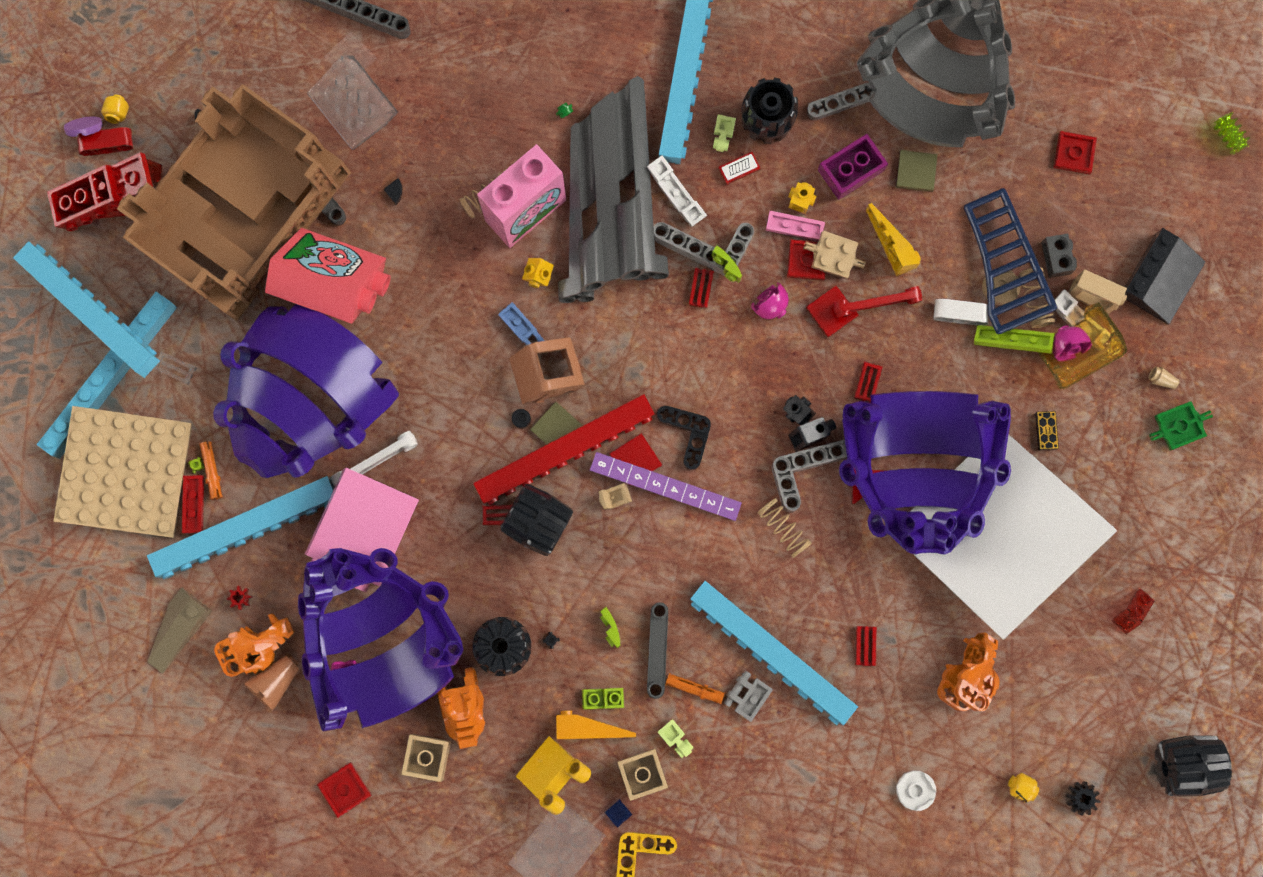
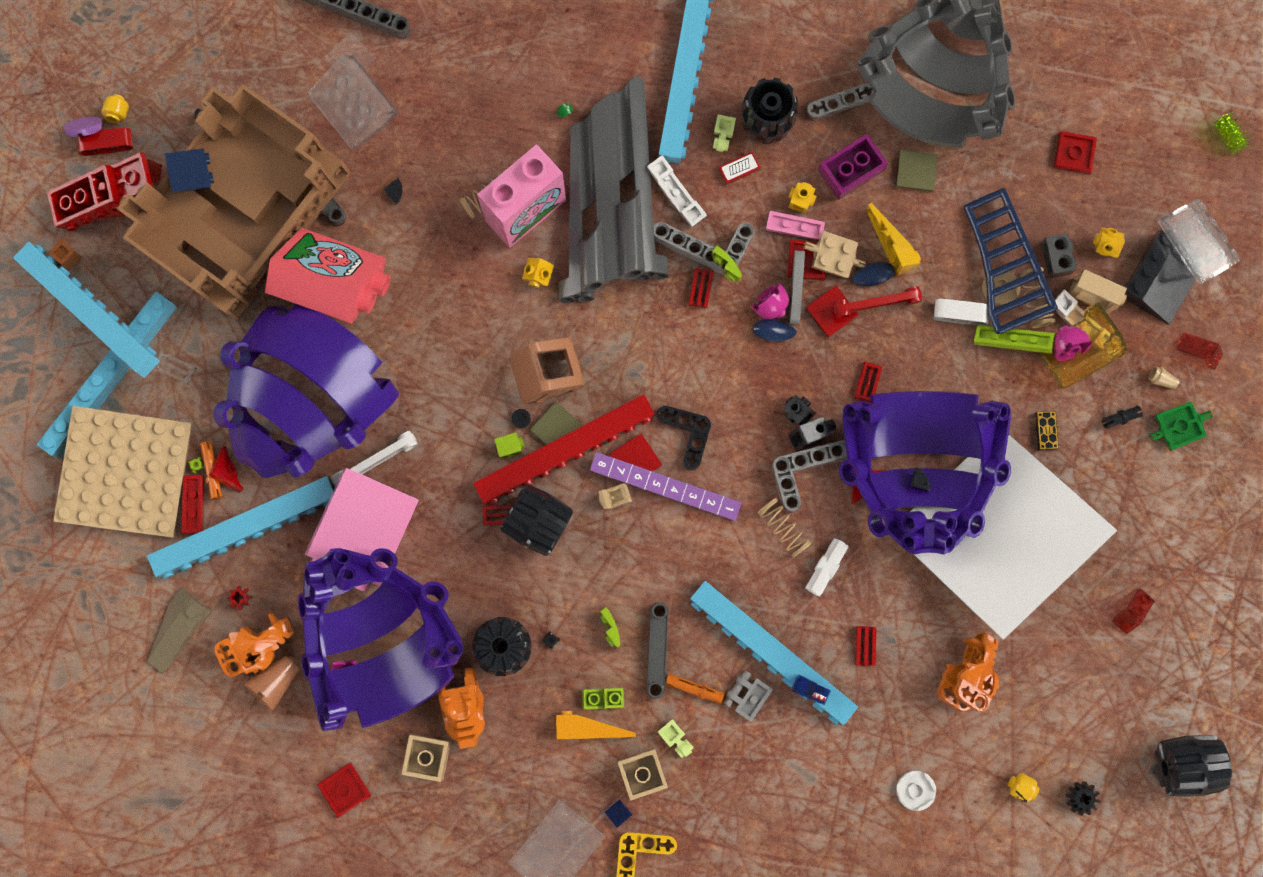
medium blue hinge [498,302,545,346] -> none
yellow piece [516,736,591,815] -> none
none -> dark orange panel [48,239,82,271]
none -> dark blue piece [165,148,214,194]
none -> red tile [209,446,244,493]
none -> lime brick [494,432,525,460]
none -> dark blue arm [752,319,797,342]
none -> light grey beam [789,250,805,325]
none -> clear blue leg [790,675,831,706]
none -> white piece [805,538,849,597]
none -> dark blue arm [853,262,895,286]
none -> black tile [909,467,930,492]
none -> yellow brick [1093,227,1125,258]
none -> black pin [1102,405,1143,429]
none -> clear slope [1157,199,1240,285]
none -> clear red bracket [1176,333,1223,370]

